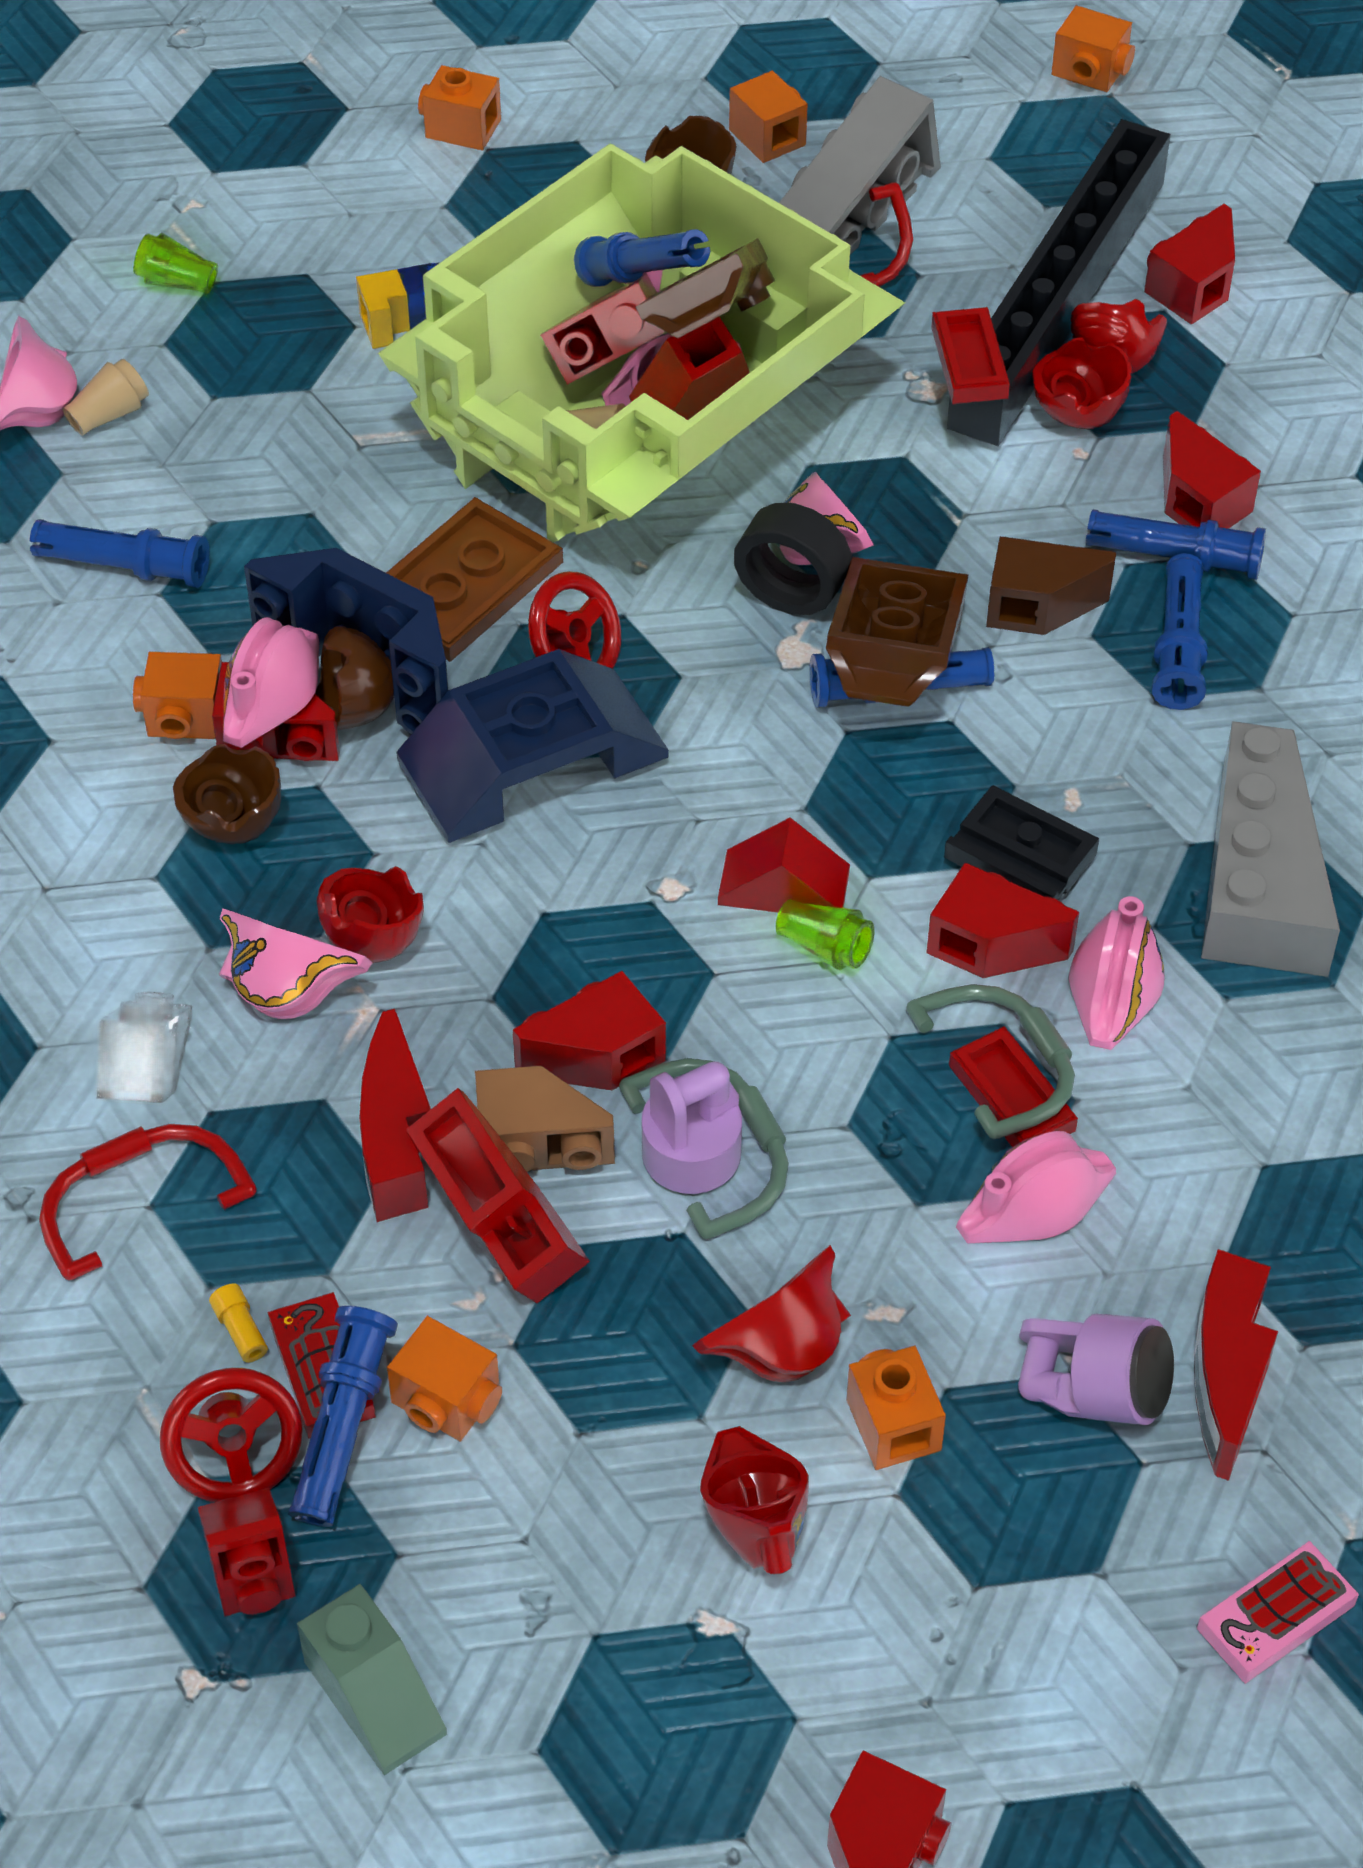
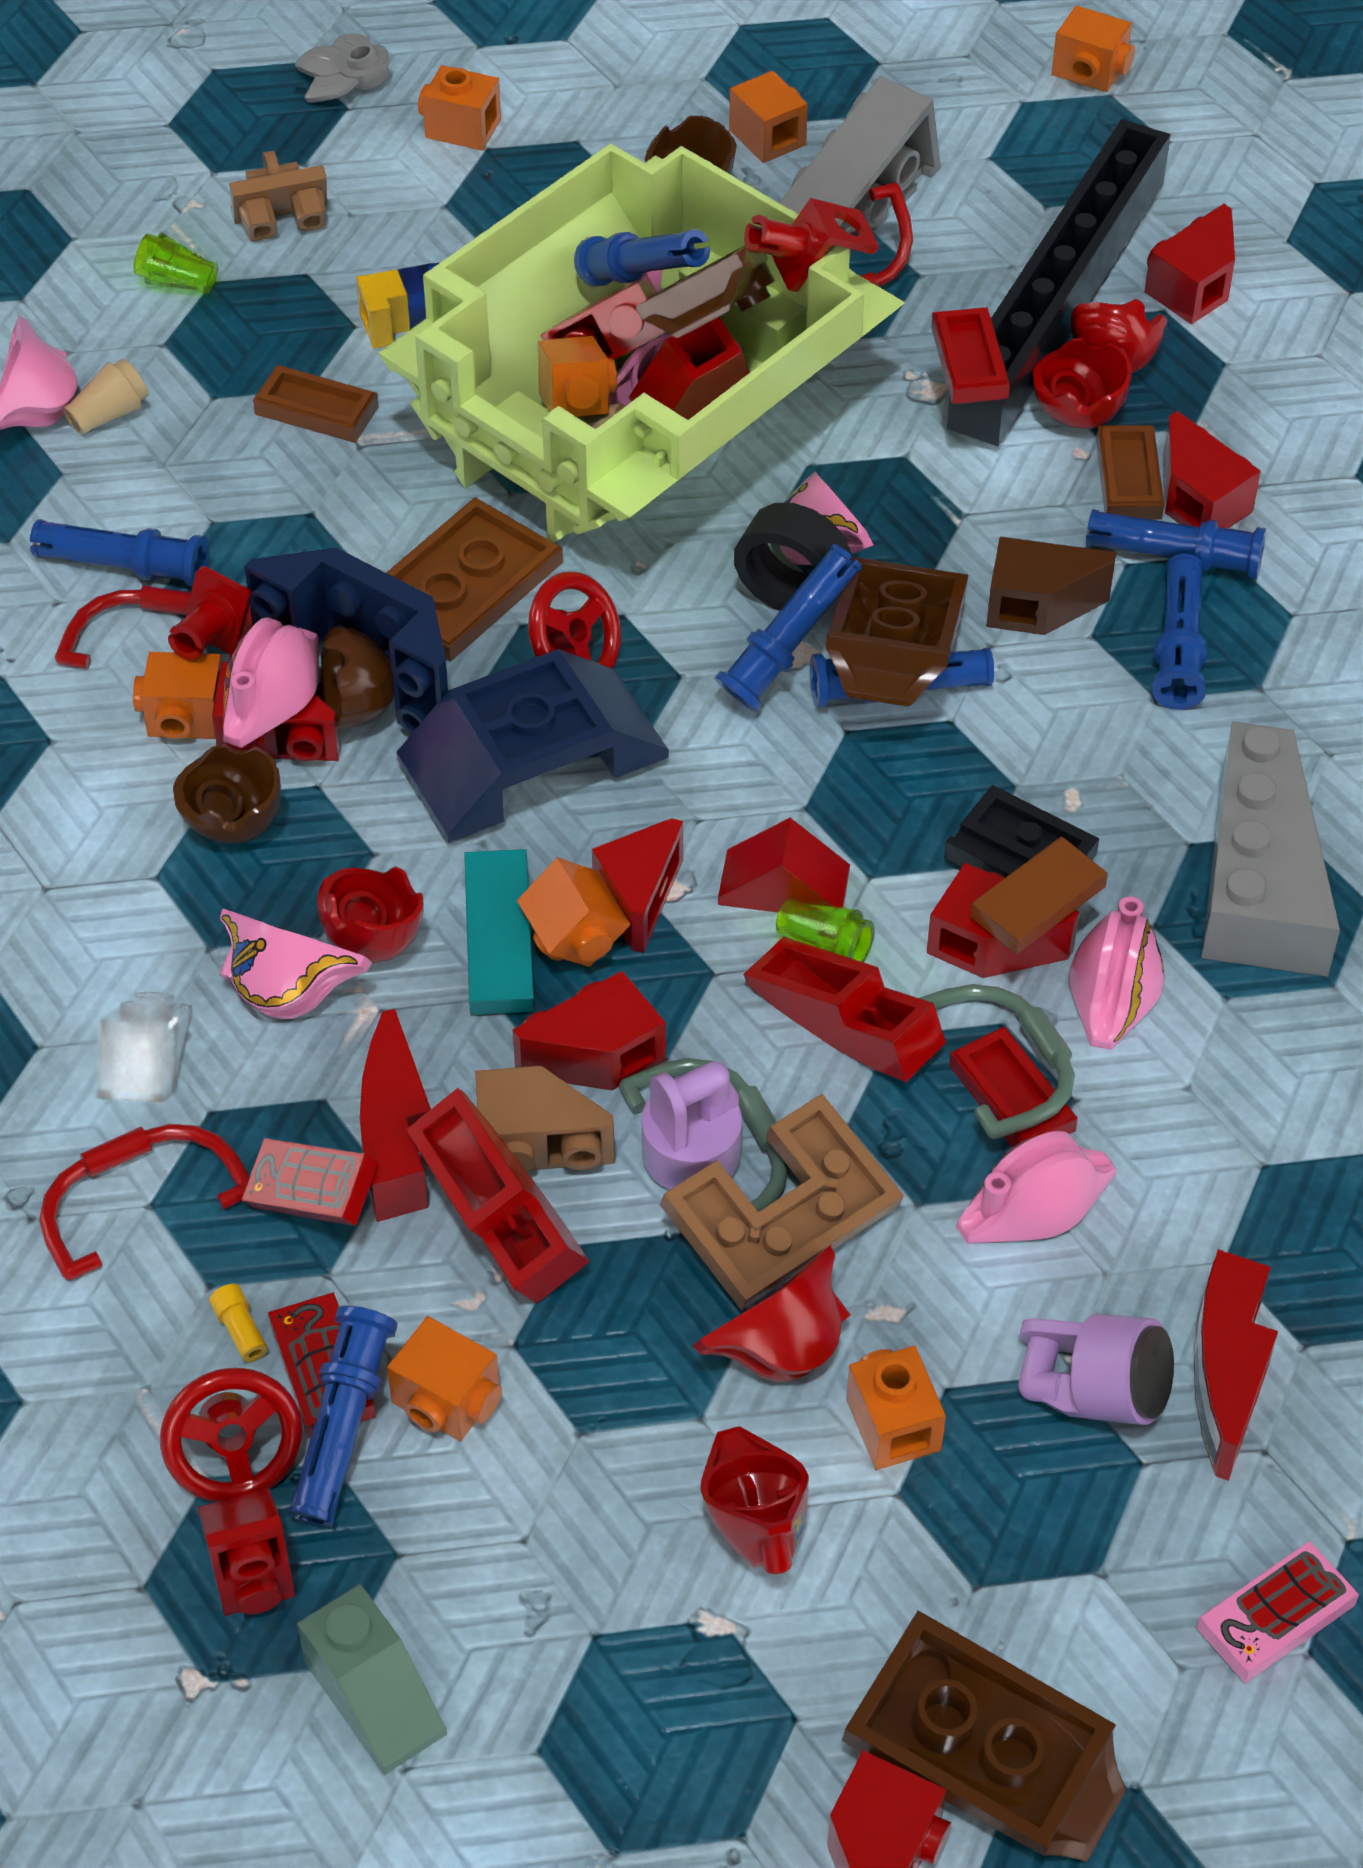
none -> red piece [55,585,232,669]
none -> red bracket [168,566,253,660]
none -> medium nougat hips [229,150,327,241]
none -> tile [241,1138,378,1226]
none -> dark orange tile [253,365,379,443]
none -> light grey plate [295,33,390,103]
none -> teal tile [464,849,534,1015]
none -> orange brick [517,857,631,967]
none -> orange brick [538,336,617,417]
none -> red slope [592,818,683,954]
none -> medium nougat plate [660,1094,904,1310]
none -> blue pin [714,543,863,712]
none -> red slope [743,937,946,1082]
none -> red bracket [744,198,879,292]
none -> reddish brown slope [842,1610,1127,1862]
none -> dark orange tile [970,836,1108,955]
none -> dark orange tile [1096,425,1164,520]

